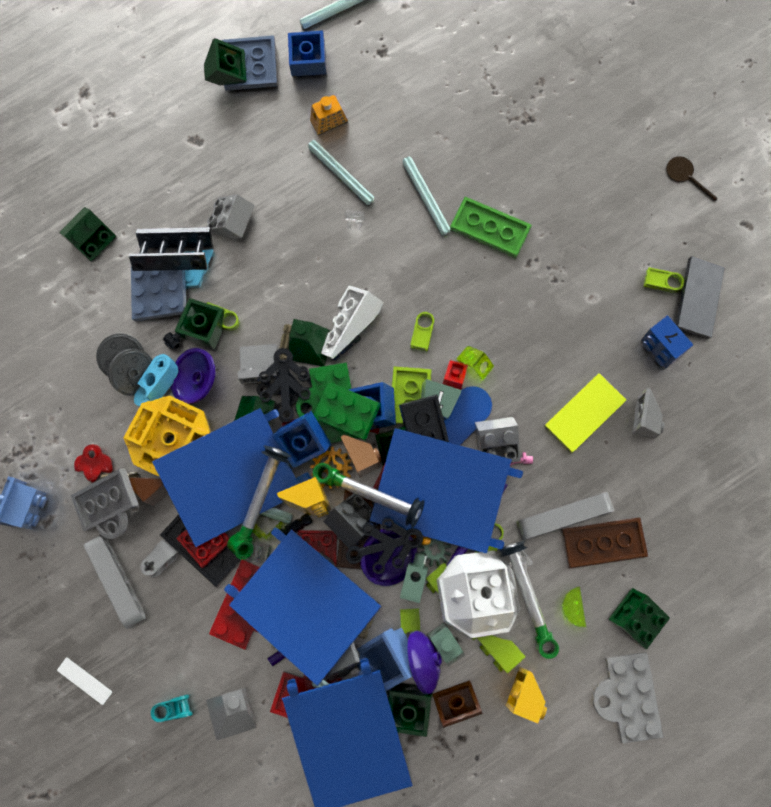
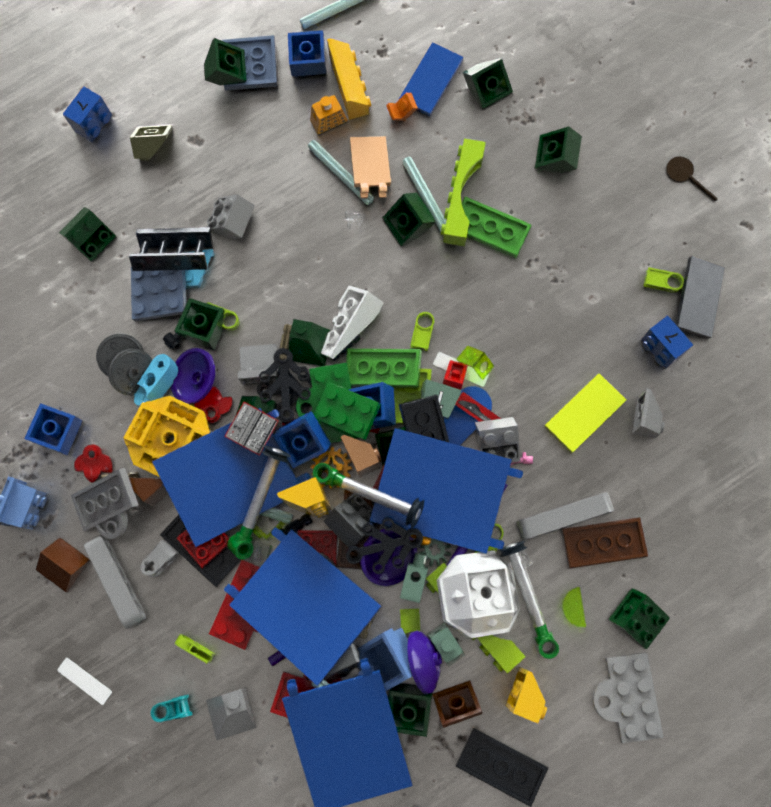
none -> blue brick [24,403,83,455]
none -> reddish brown slope [36,538,91,593]
none -> blue brick [63,86,112,142]
none -> olive slope [130,125,173,161]
none -> lime piece [175,634,215,664]
none -> red plate [194,386,233,424]
none -> light grey tile [224,402,279,456]
none -> yellow slope [327,38,371,120]
none -> bright green tile [346,348,422,388]
none -> light nougat tile [350,136,391,198]
none -> dark green slope [382,193,436,246]
none -> orange bracket [386,92,418,121]
none -> blue tile [399,42,463,116]
none -> sticker [433,352,489,387]
none -> lime arch [440,138,486,247]
none -> red sticker [455,392,501,422]
none -> black tile [455,727,548,807]
none -> dark green slope [463,58,513,108]
none -> dark green slope [535,126,582,173]

